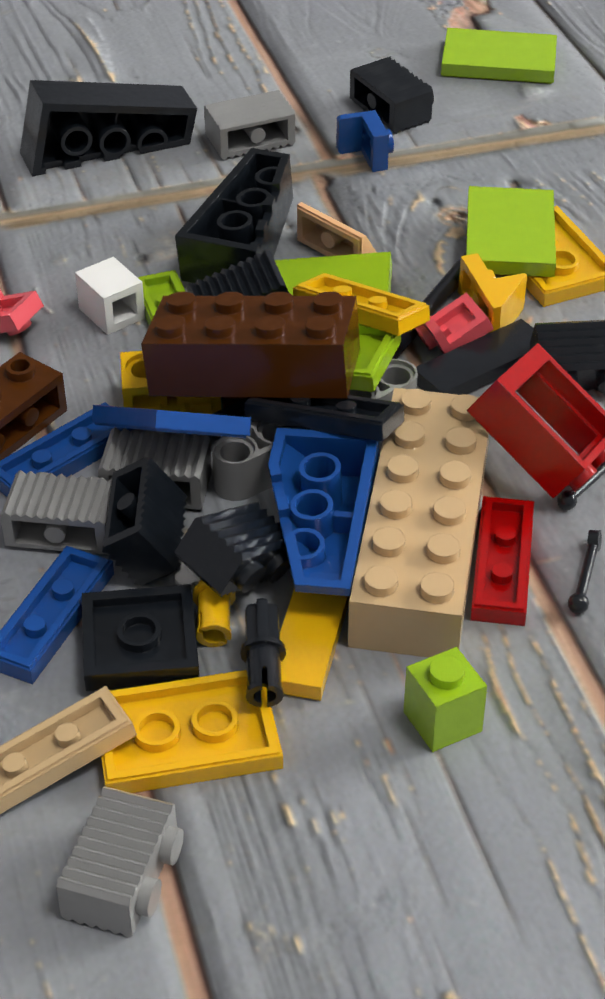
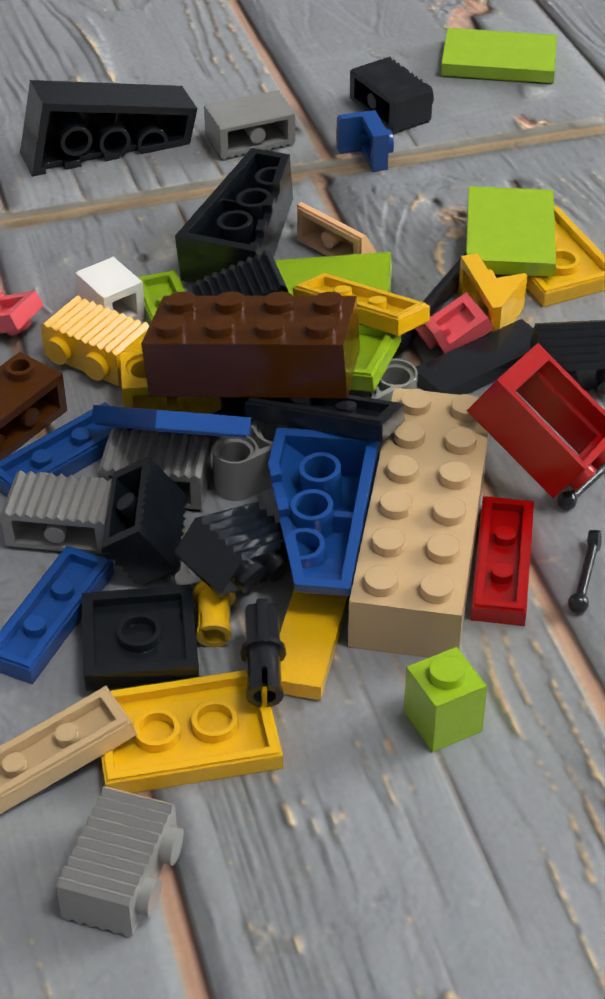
none -> yellow brick [40,295,149,387]

